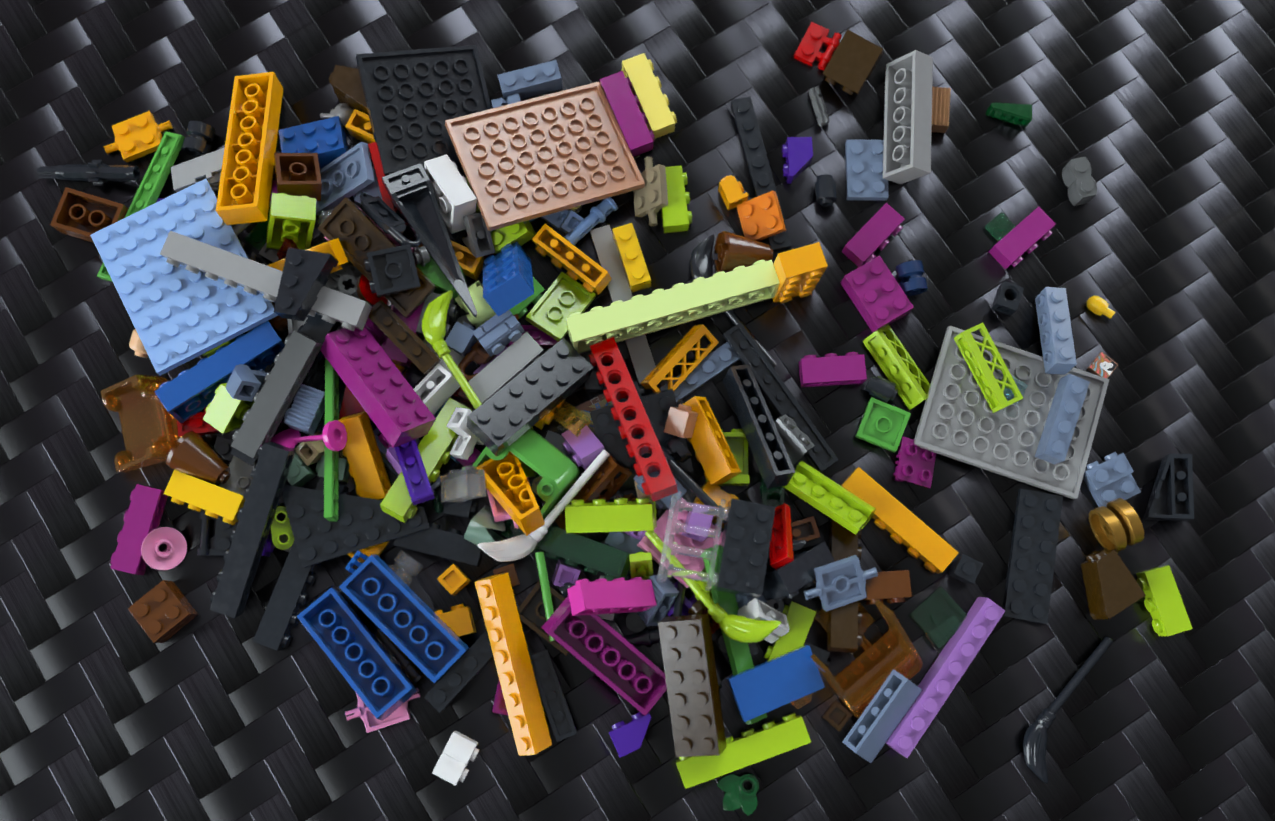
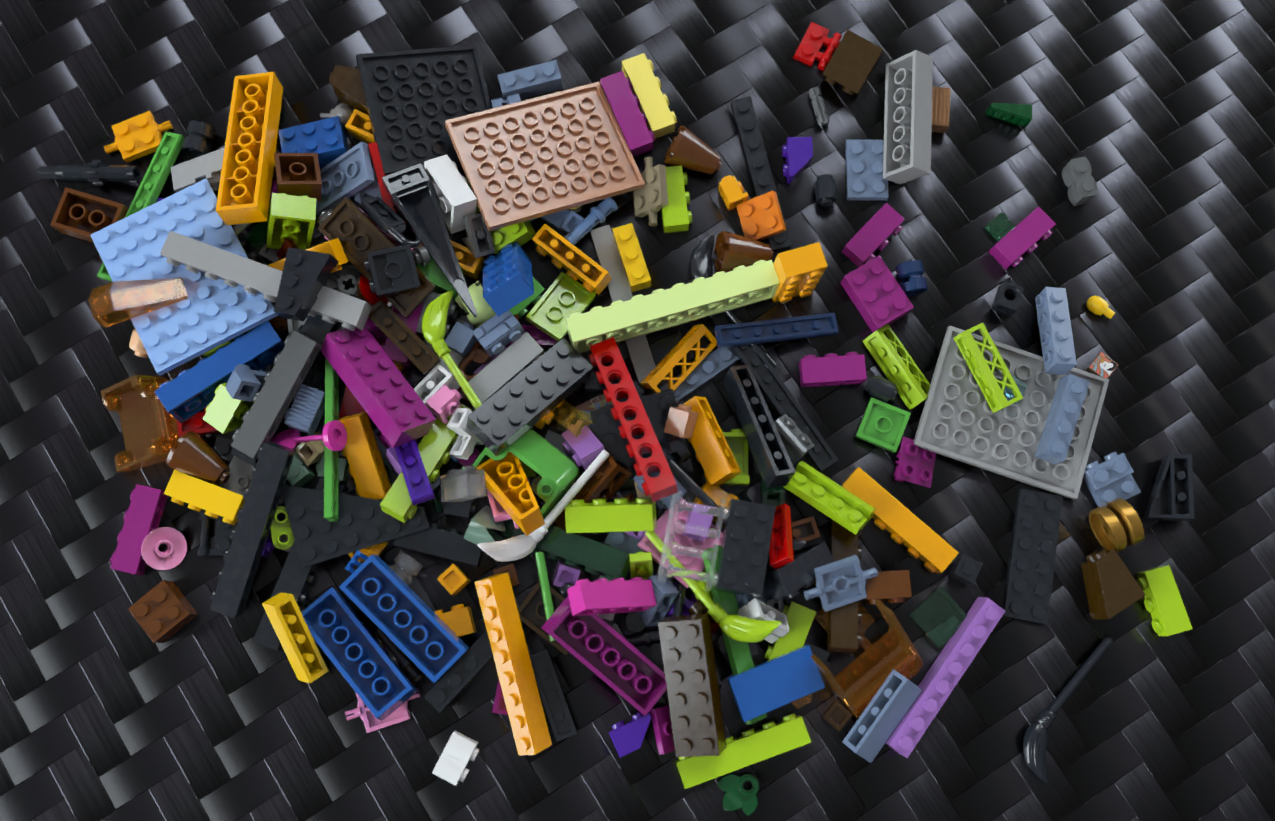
none -> wedge [88,278,189,328]
none -> yellow brick [262,592,328,683]
none -> bright pink brick [426,385,462,424]
none -> magenta plate [650,705,675,755]
none -> reddish brown cone [664,125,722,175]
none -> dark blue tile [714,313,839,348]

